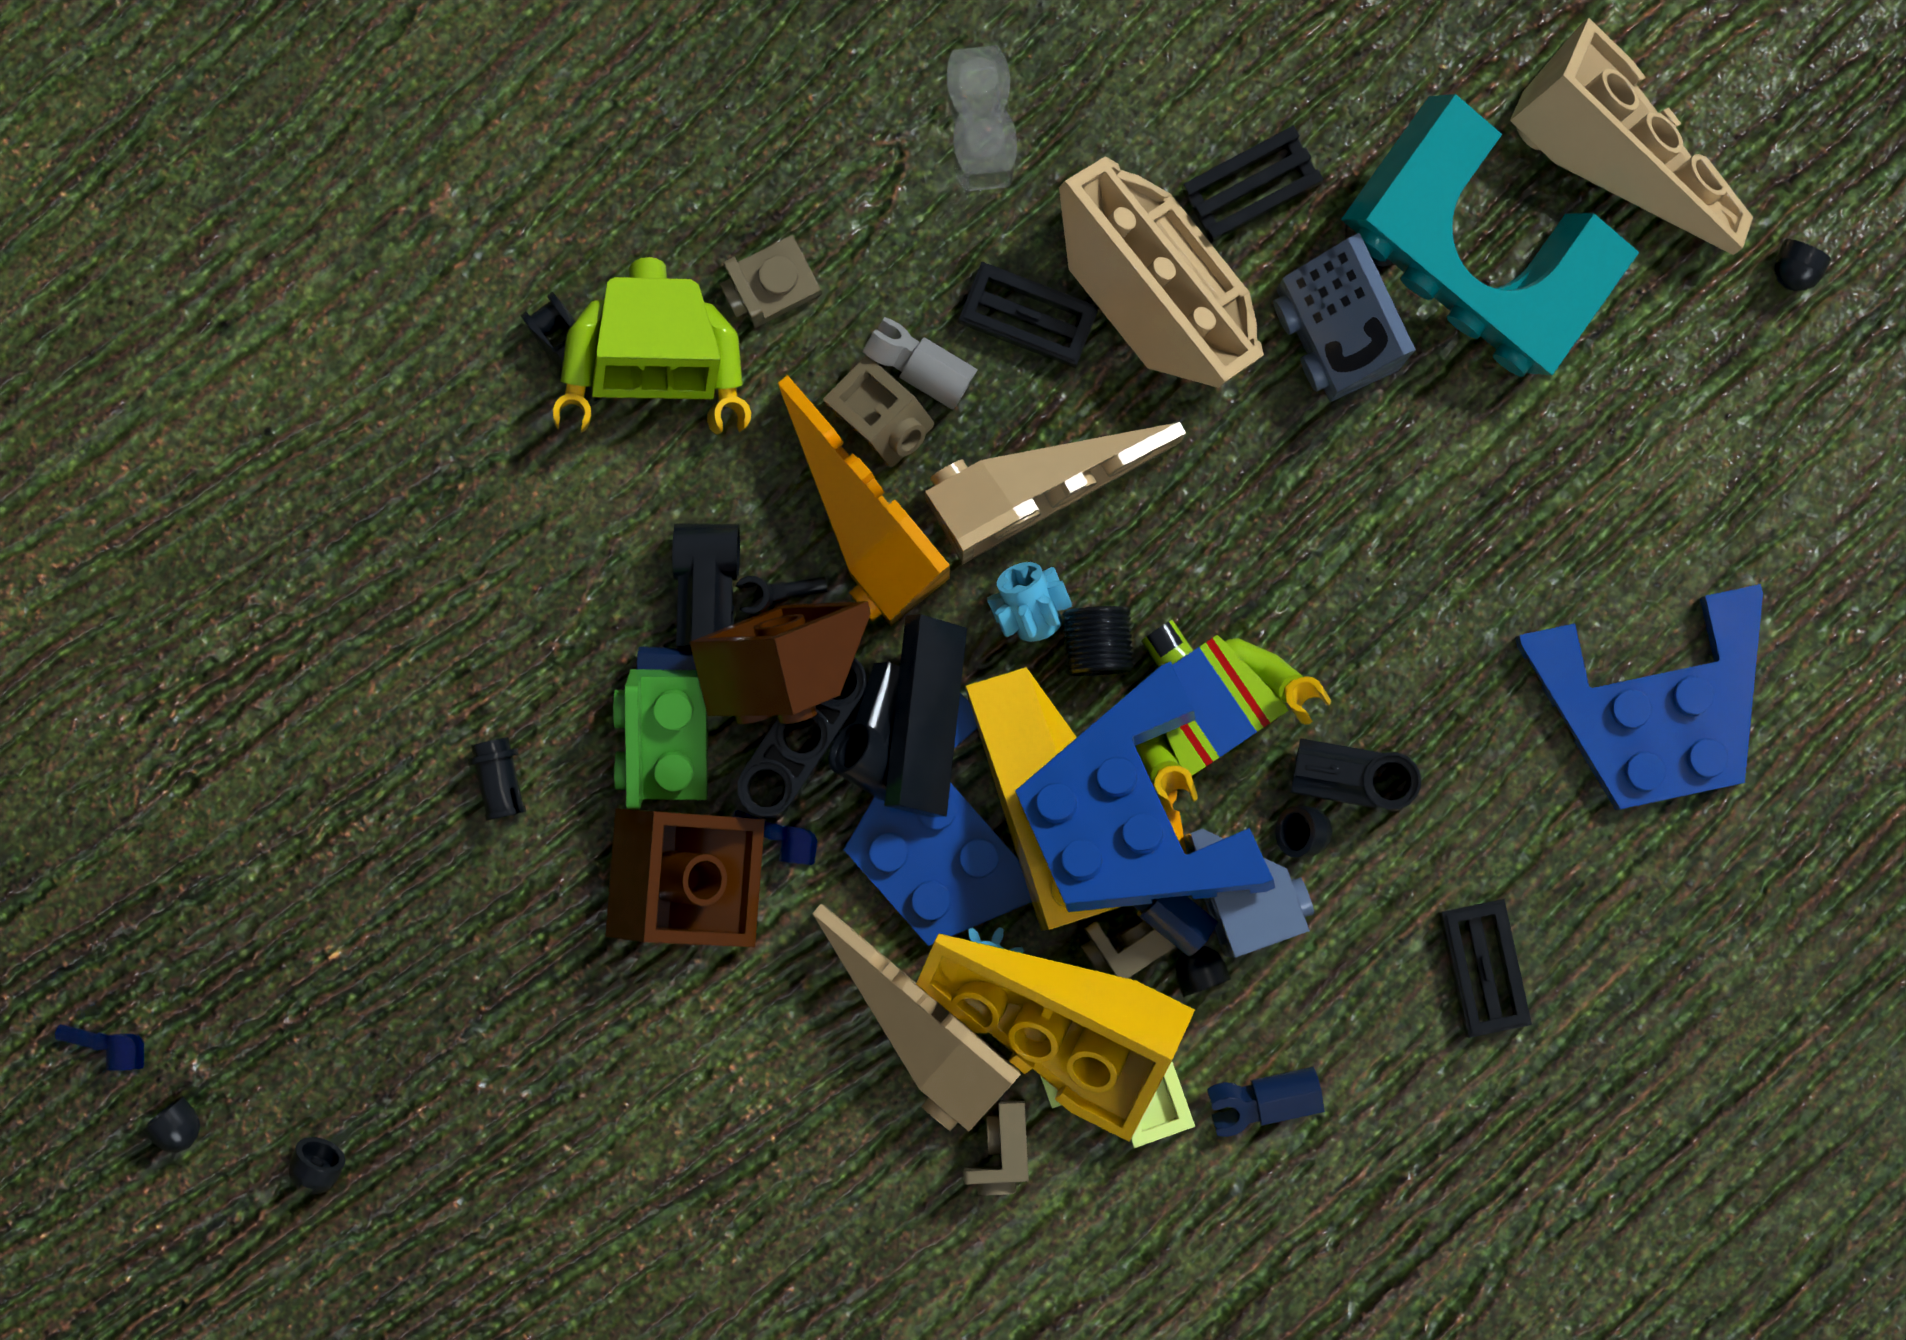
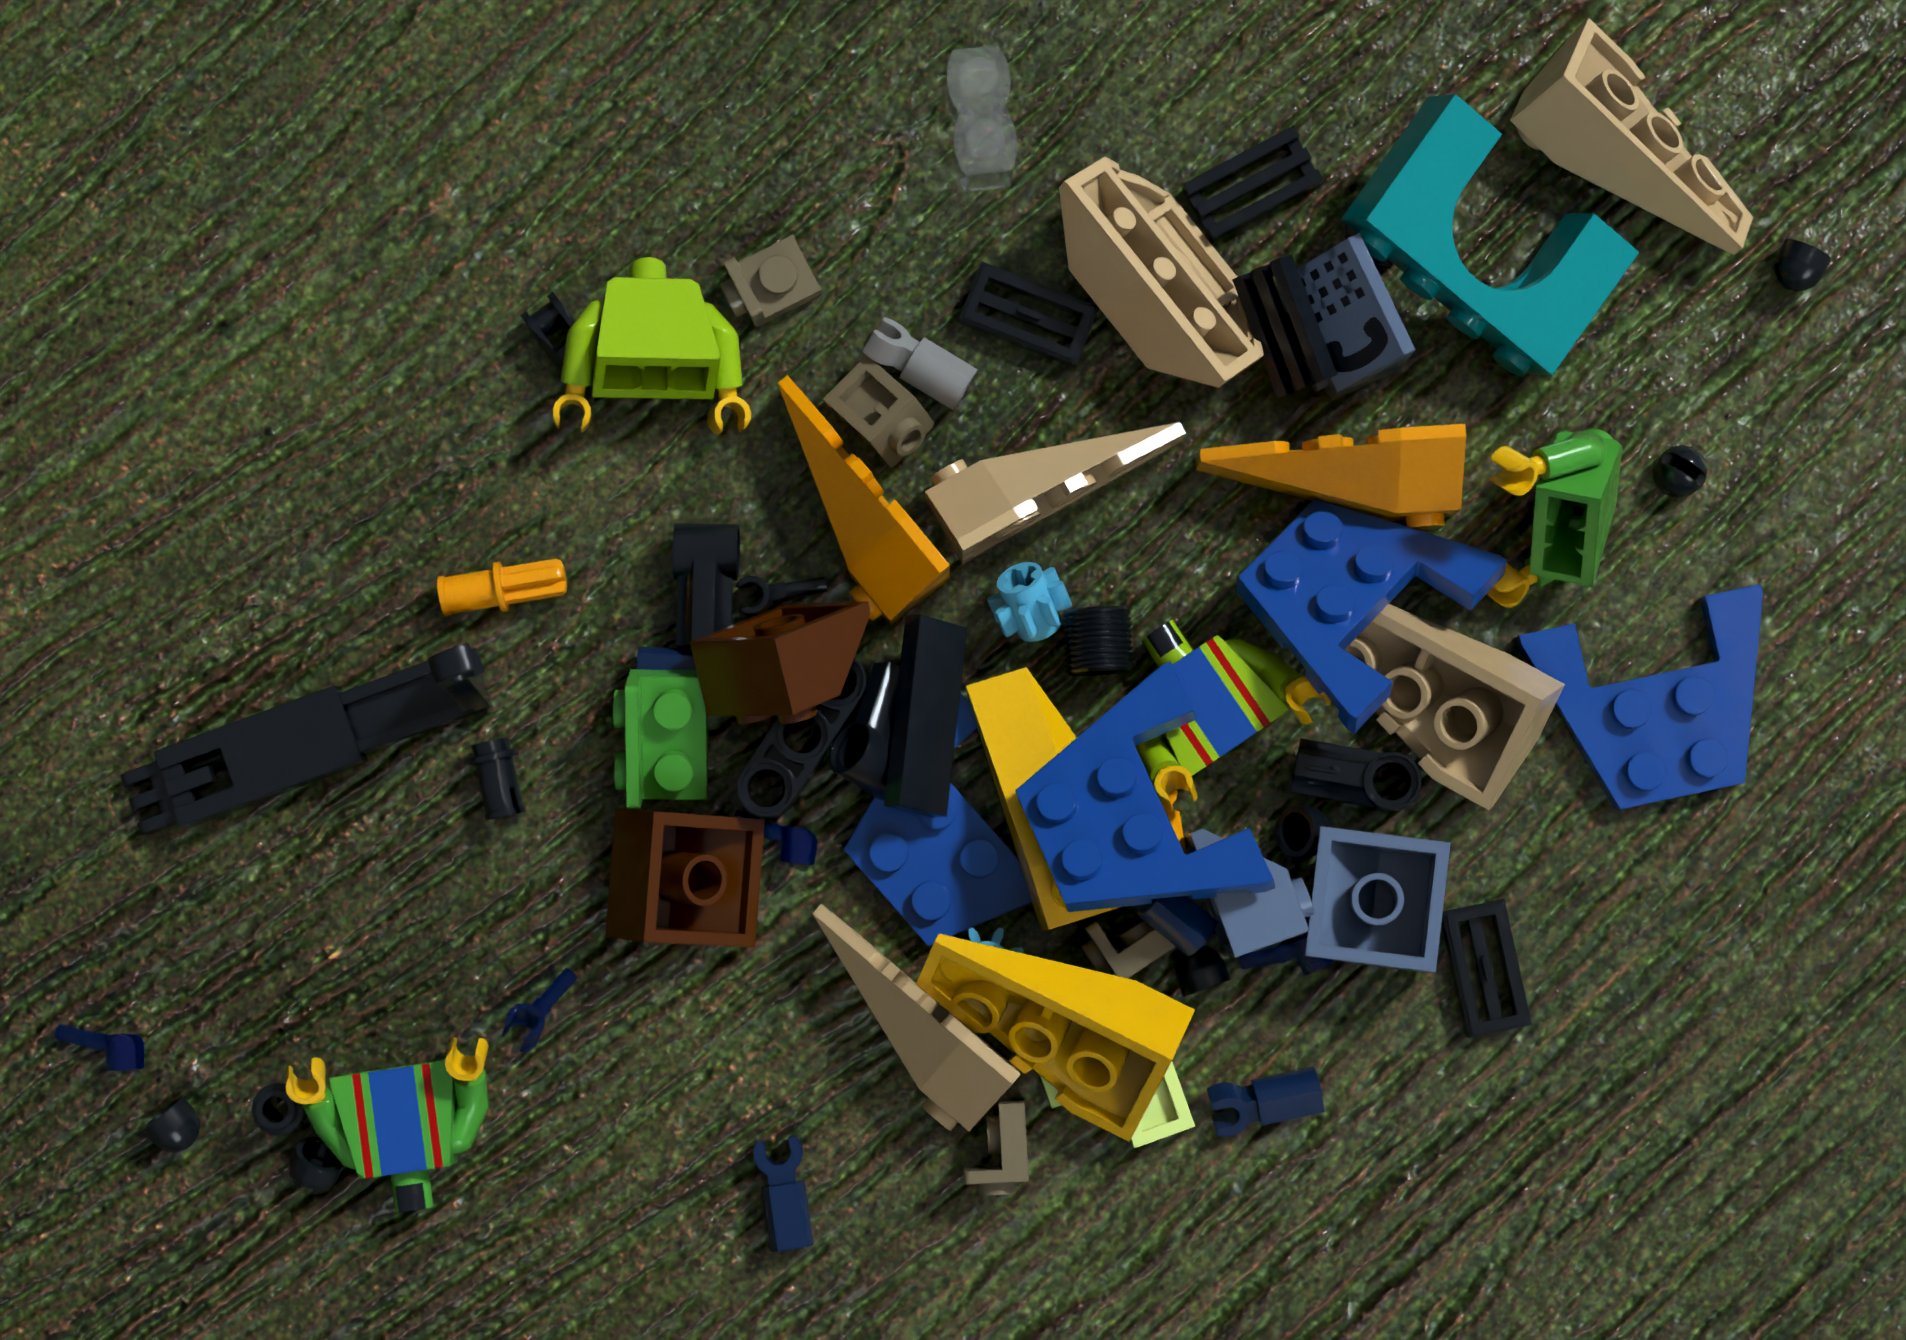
none -> black hinge [120,643,493,836]
none -> black pin [252,1083,307,1135]
none -> torso [285,1037,489,1213]
none -> light orange axle [437,559,567,617]
none -> clear blue hand [502,968,578,1053]
none -> dark blue bar [753,1135,814,1252]
none -> light orange wedge [1195,424,1466,530]
none -> black tile [1232,255,1337,399]
none -> blue wing [1237,499,1507,734]
none -> clear blue hand [1240,935,1333,976]
none -> sand blue slope [1305,826,1451,973]
none -> tan wedge [1345,604,1565,810]
none -> bright green torso [1487,429,1622,608]
none -> black hinge [1653,445,1707,498]

